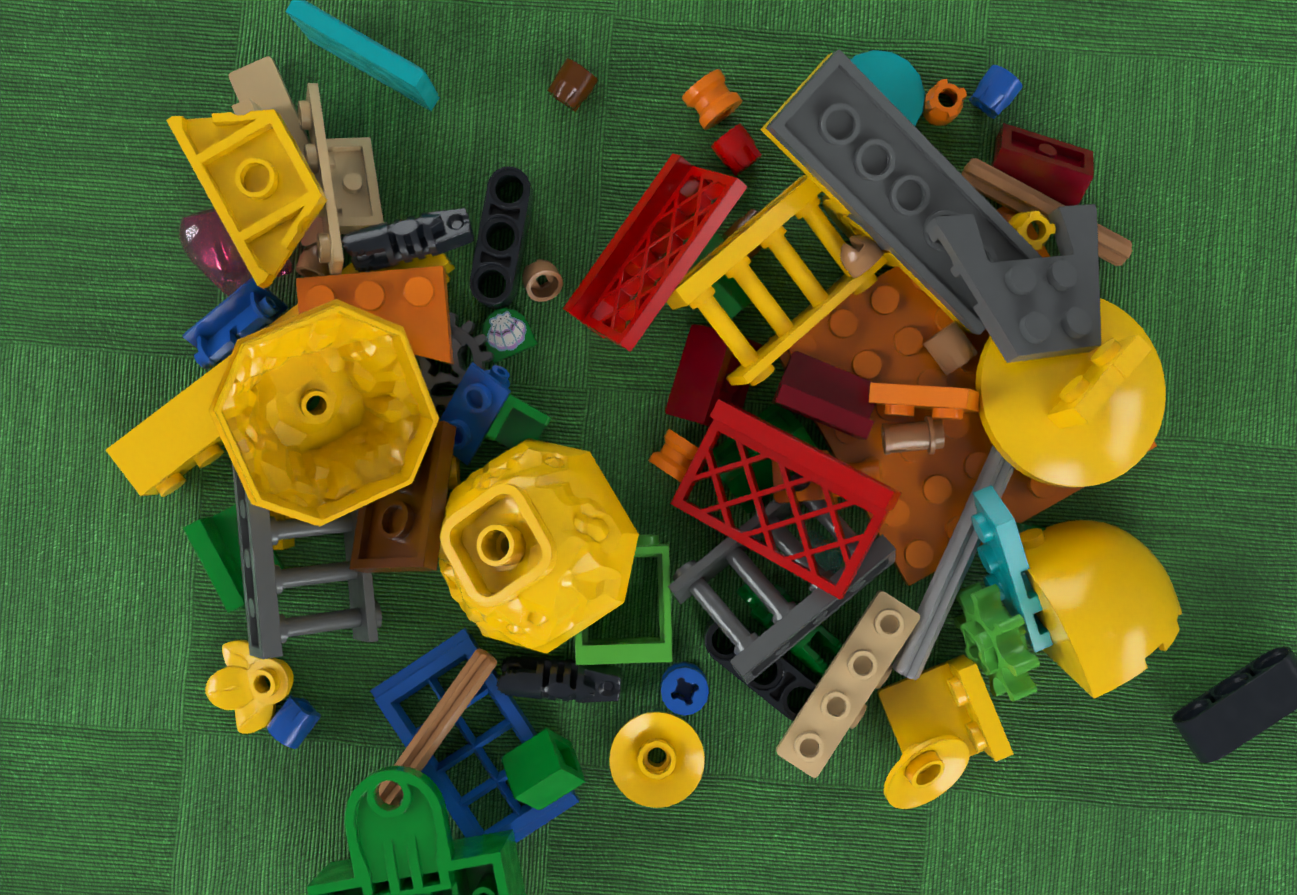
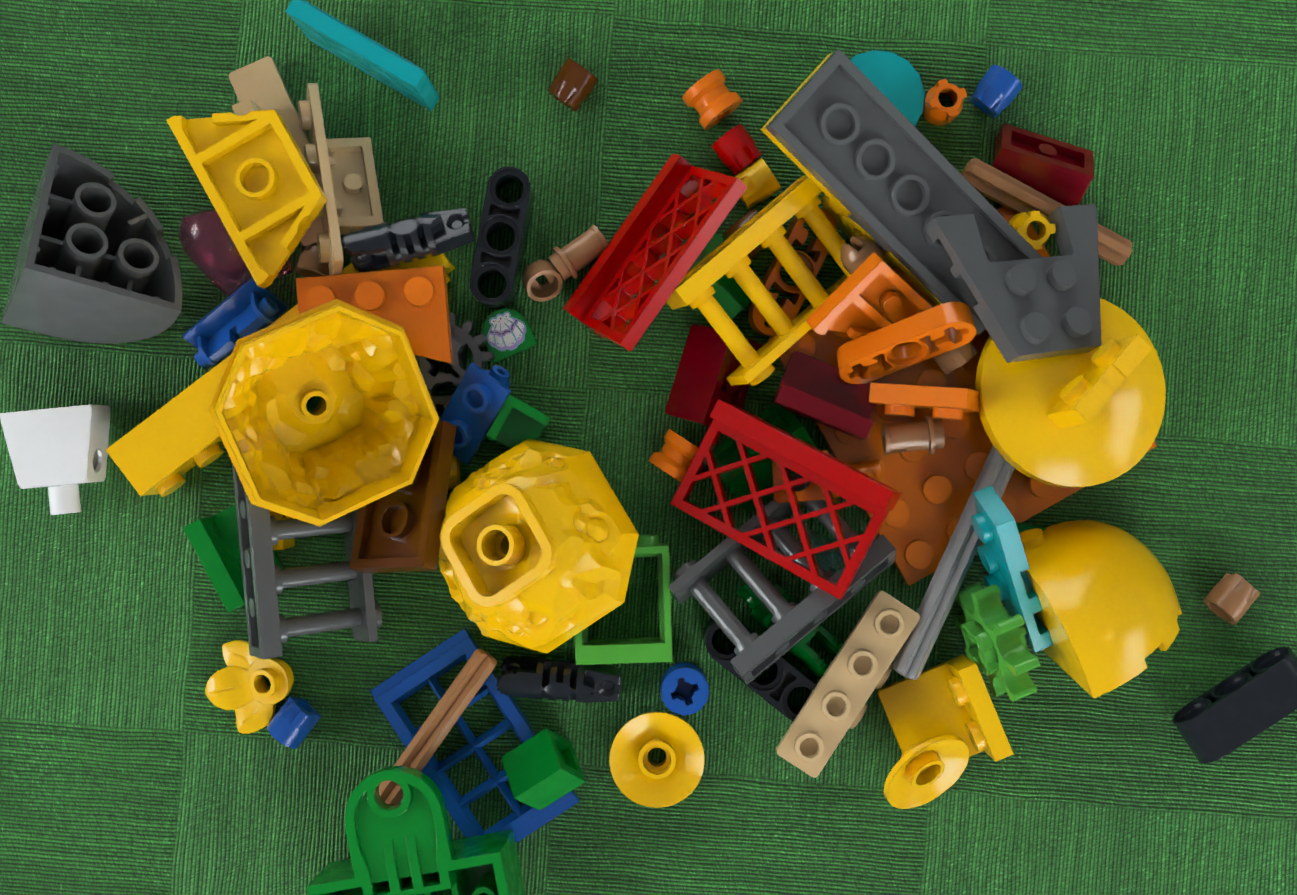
none -> white torso [0,404,111,515]
none -> dark grey brick [1,143,183,344]
none -> medium nougat pin [547,224,609,281]
none -> yellow hose [735,157,781,209]
none -> orange beam [748,208,837,336]
none -> orange wing [806,252,933,346]
none -> orange beam [836,301,976,384]
none -> medium nougat hose [1203,573,1260,625]

